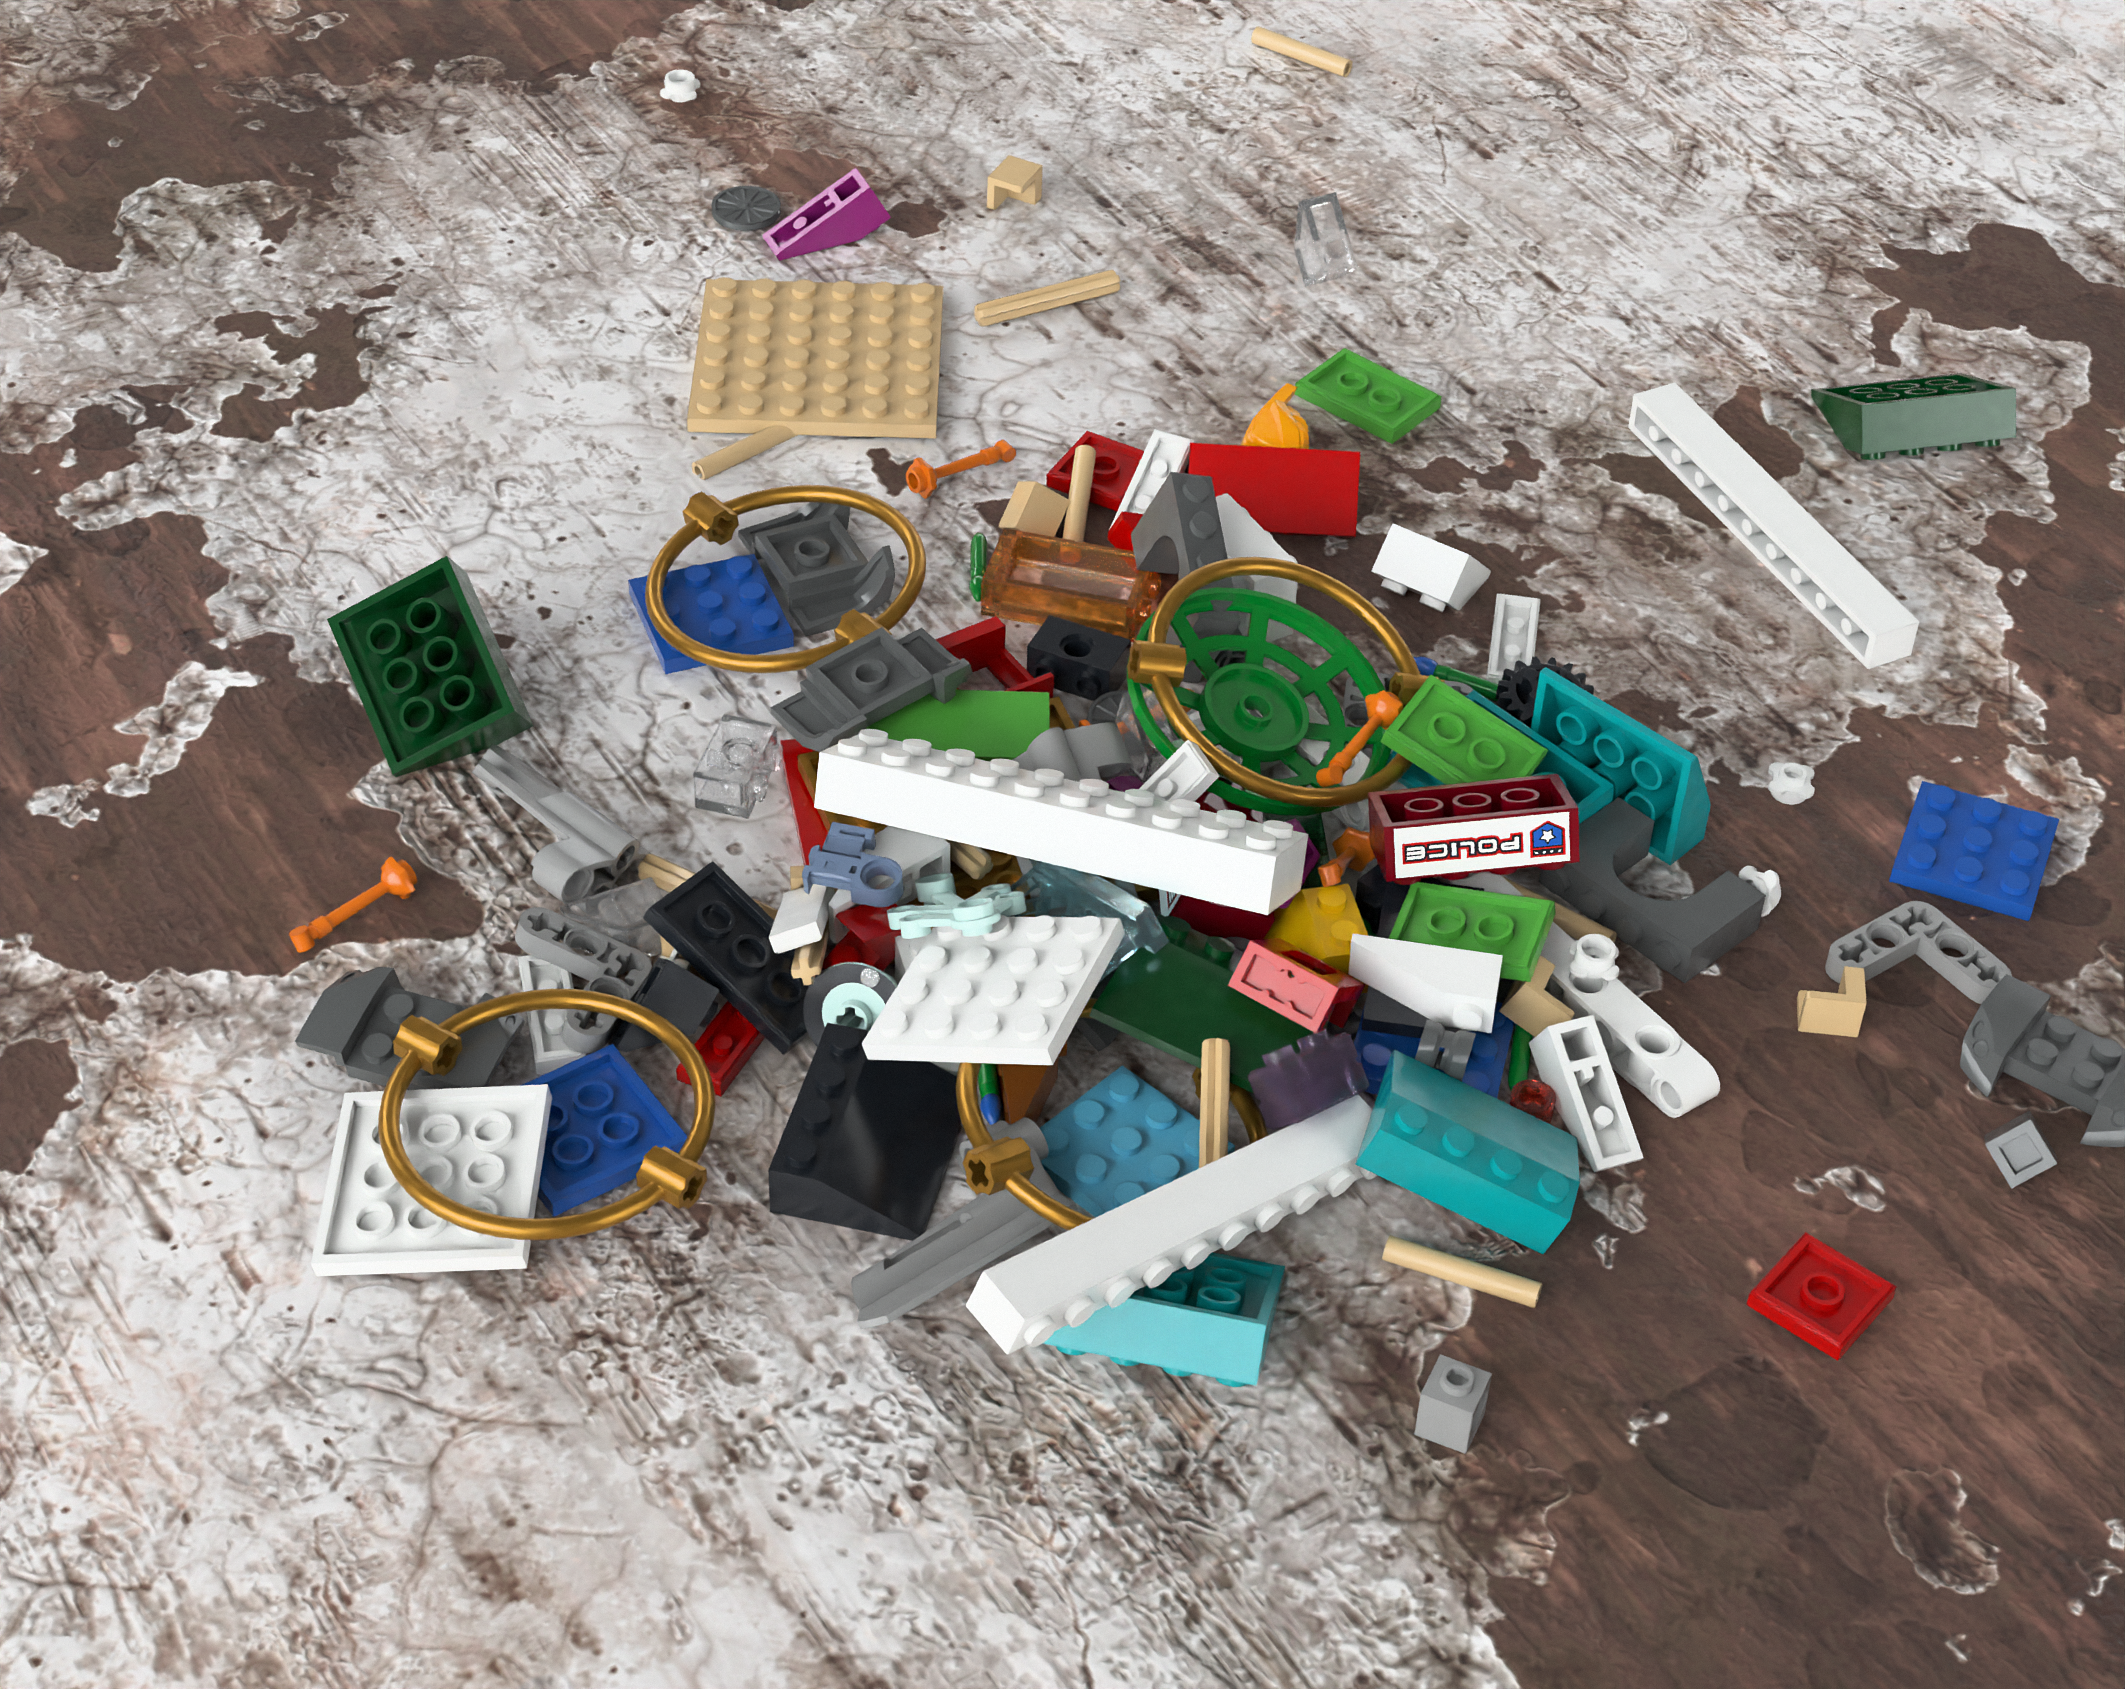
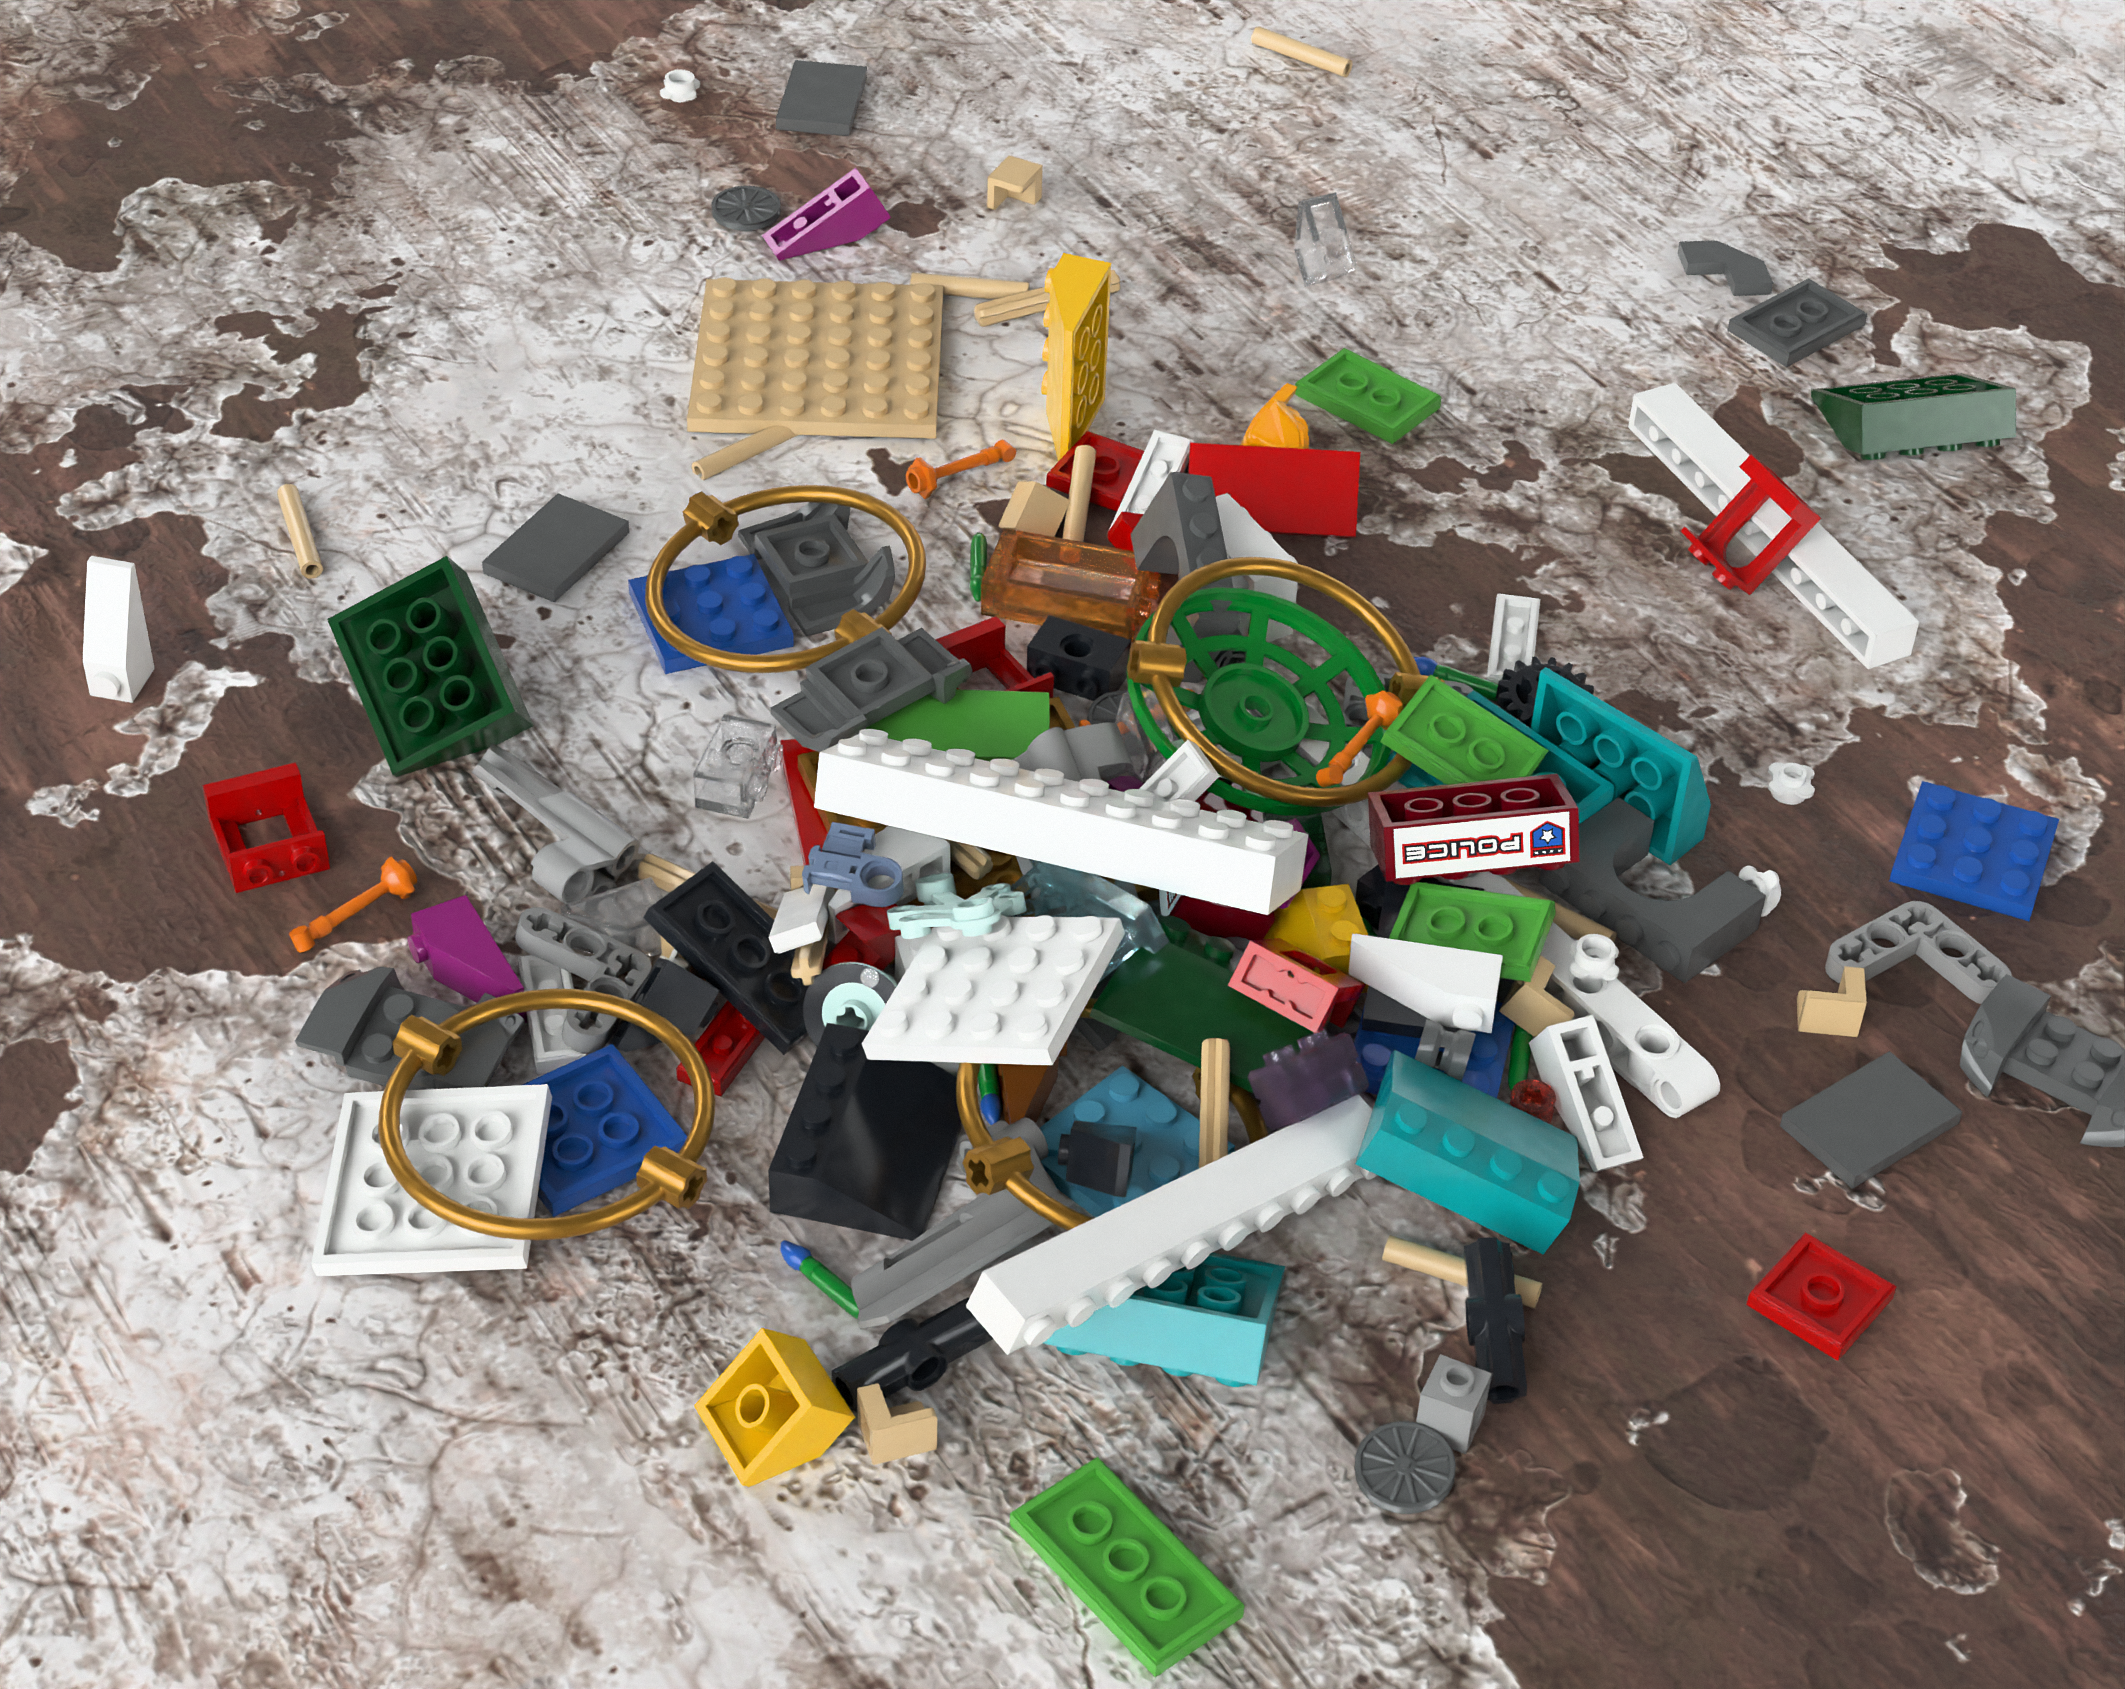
orange piece [1318,827,1375,887] -> none
white slope [1371,523,1491,612] -> none
panel [1984,1110,2058,1189] -> none
none -> white slope [83,556,155,703]
none -> red panel [202,762,330,893]
none -> tan piece [277,484,323,579]
none -> magenta slope [407,895,528,1023]
none -> dark grey tile [482,493,630,602]
none -> yellow slope [694,1328,855,1487]
none -> dark grey tile [776,60,867,136]
none -> green piece [780,1240,859,1319]
none -> black piece [831,1297,993,1413]
none -> tan panel [857,1383,937,1465]
none -> tan piece [910,272,1030,299]
none -> bright green tile [1010,1457,1245,1678]
none -> yellow slope [1041,253,1111,461]
none -> black slope [1058,1120,1137,1198]
none -> dark grey wheel [1355,1421,1456,1514]
none -> black piece [1464,1237,1527,1404]
none -> dark grey tile [1677,240,1773,296]
none -> red panel [1681,454,1821,595]
none -> dark grey tile [1727,278,1868,368]
none -> dark grey tile [1780,1051,1962,1189]

